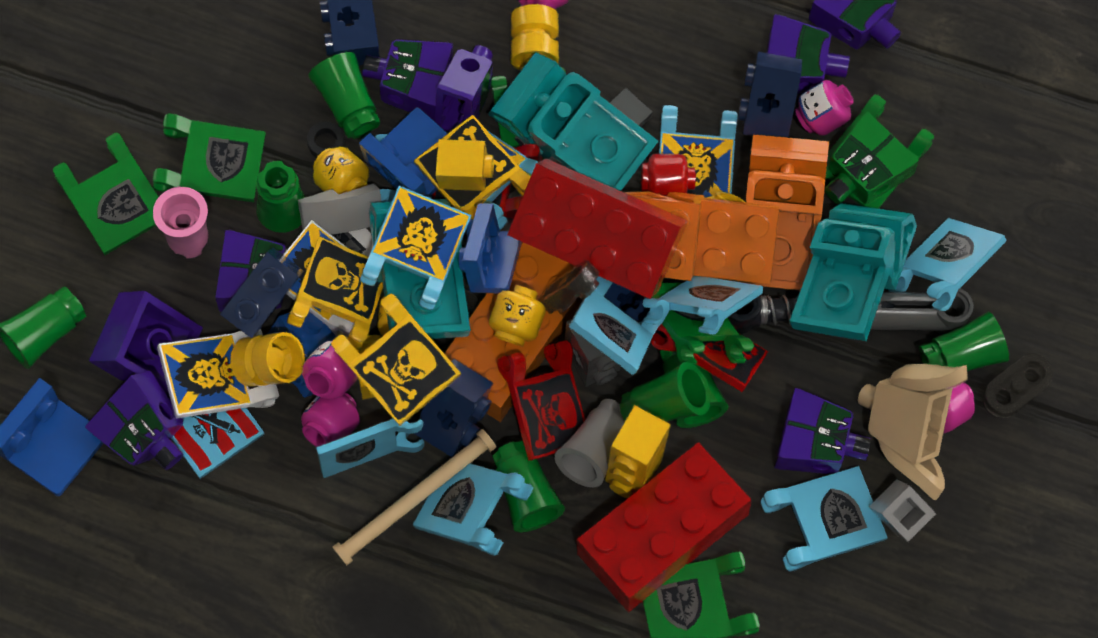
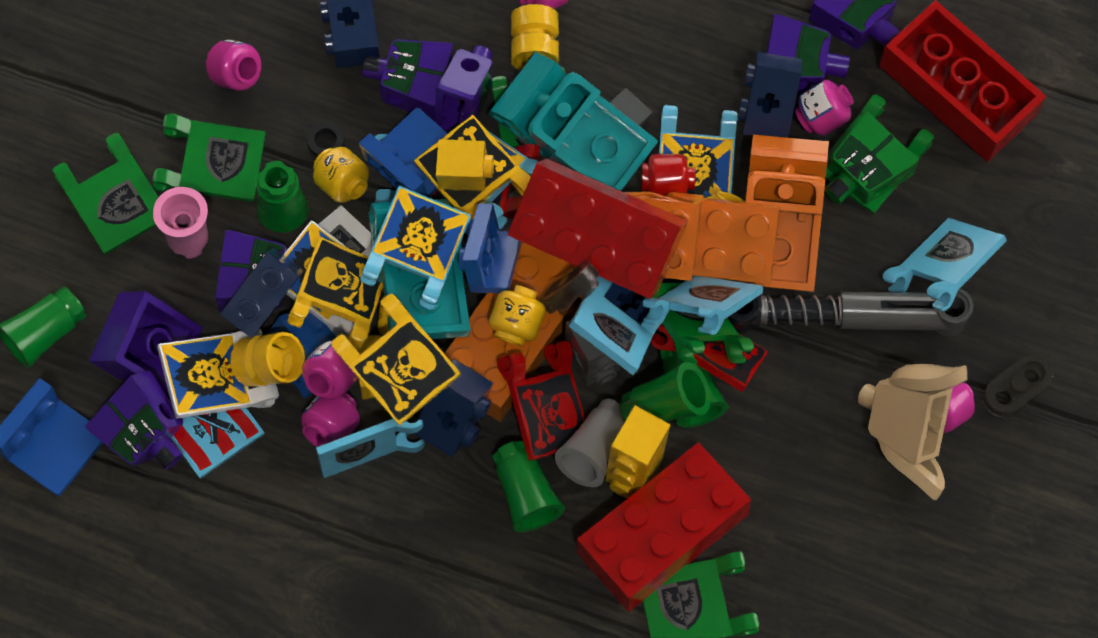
light grey slope [298,183,382,235] -> none
green plant [308,52,380,139] -> none
tan bar [332,429,496,565] -> none
medium azure flag [413,458,533,556] -> none
medium azure flag [760,466,888,571] -> none
dark purple torso [774,388,871,474] -> none
teal piece [790,203,917,341] -> none
light grey brick [869,479,936,542] -> none
green plant [919,311,1009,371] -> none
none -> dark pink head [206,40,262,91]
none -> red brick [879,0,1047,162]

